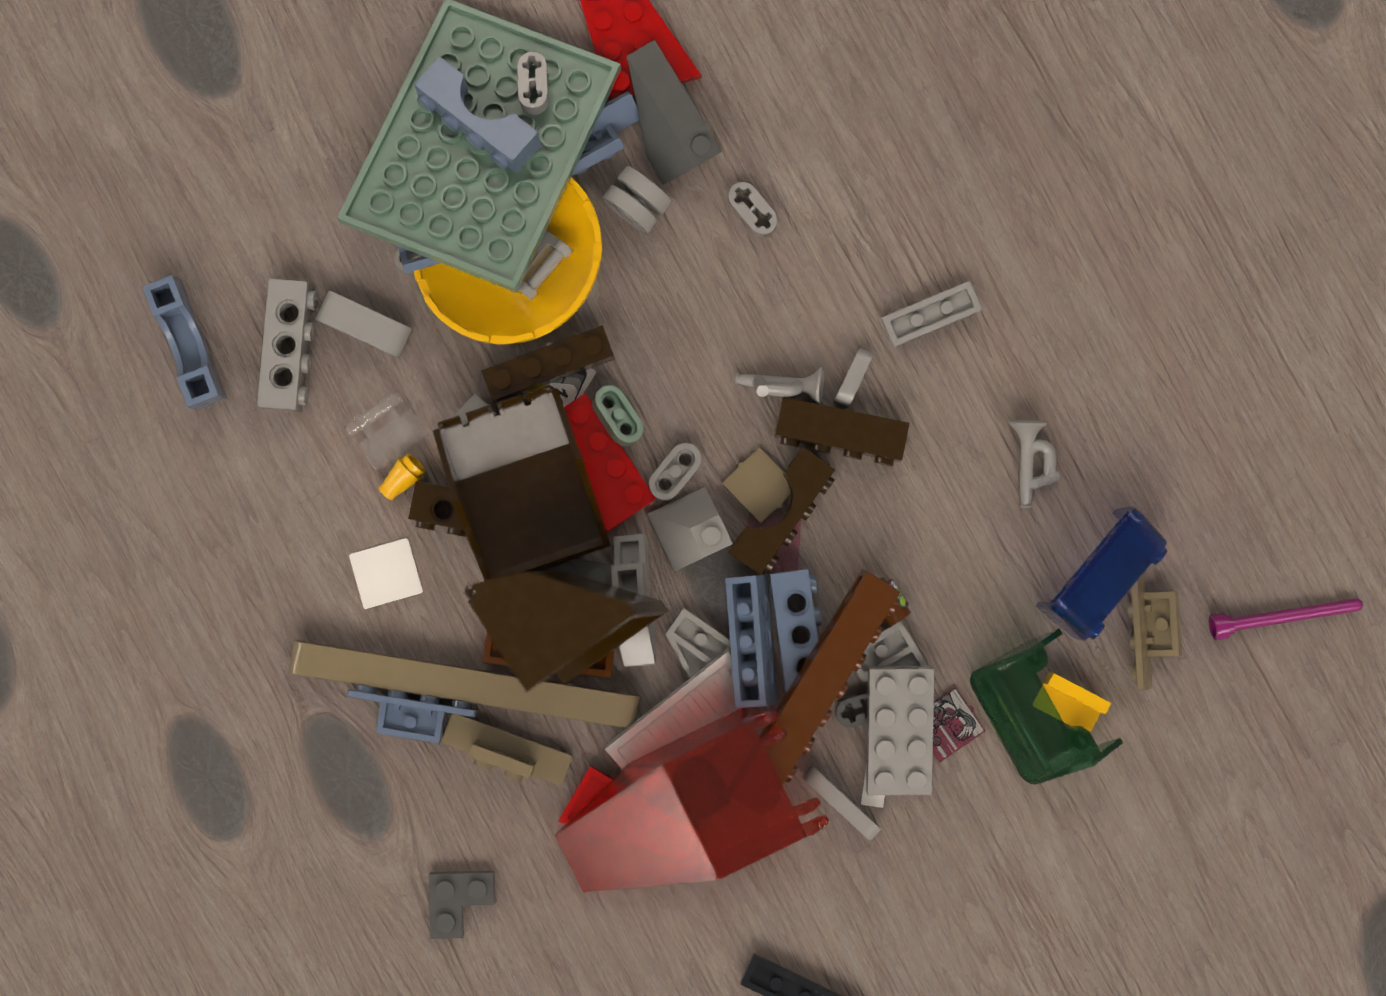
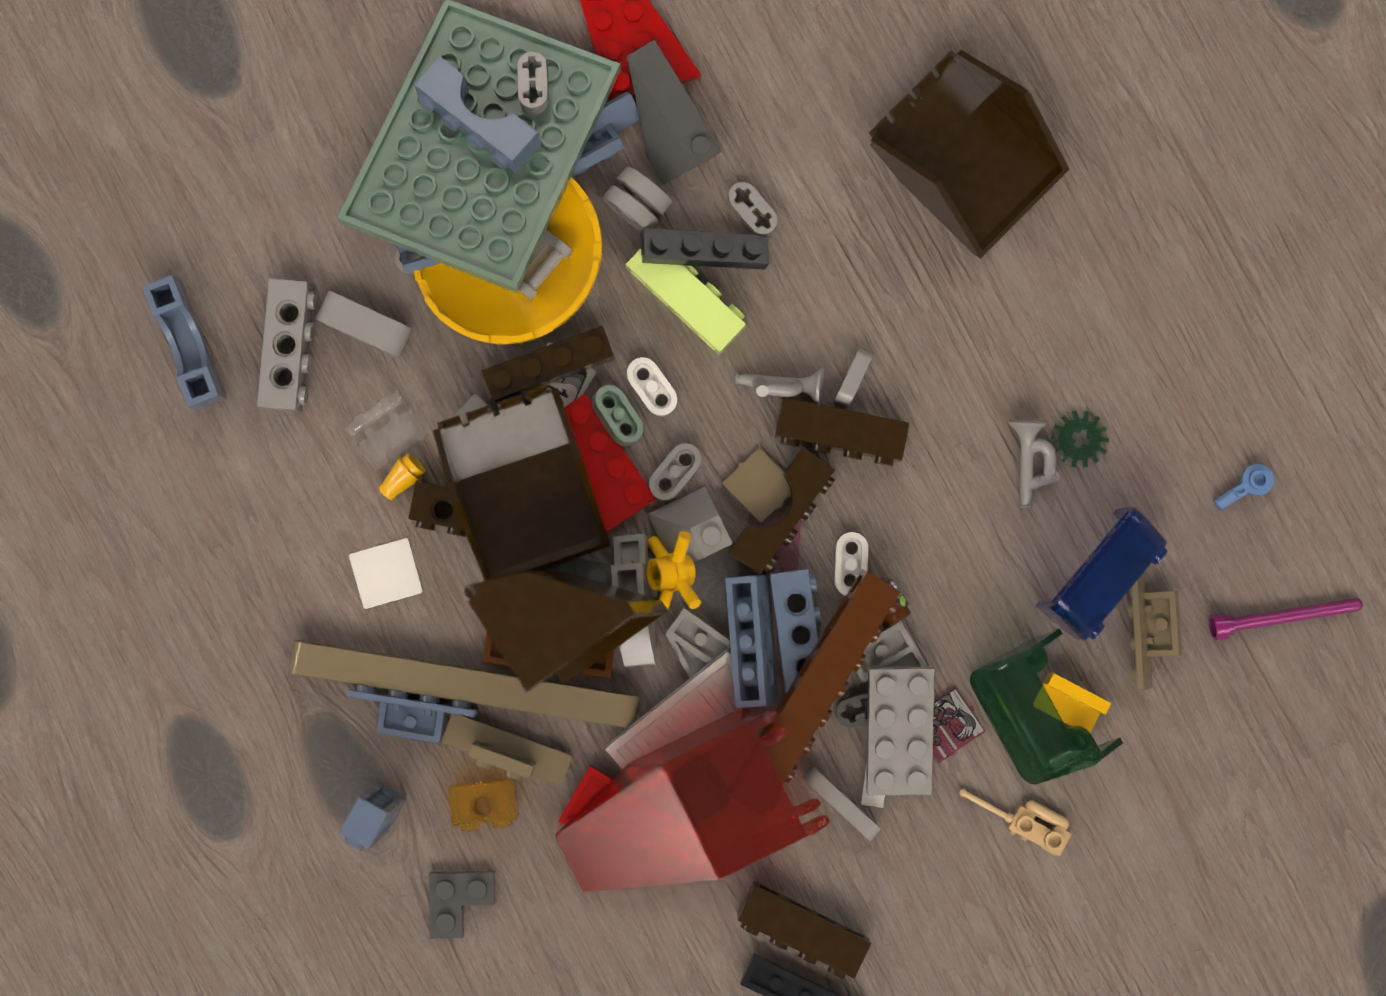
light grey plate [881,281,982,348] -> none
none -> sand blue brick [339,783,407,850]
none -> clear yellow brick [448,778,519,831]
none -> yellowish green brick [626,248,746,355]
none -> white plate [627,357,677,416]
none -> black plate [640,228,769,270]
none -> yellow bar [646,531,701,610]
none -> dark brown brick [737,881,872,979]
none -> white plate [834,532,868,595]
none -> dark brown windscreen [869,50,1070,259]
none -> tan piece [959,789,1071,856]
none -> clear green gear [1051,411,1109,468]
none -> medium blue plate [1214,464,1274,511]

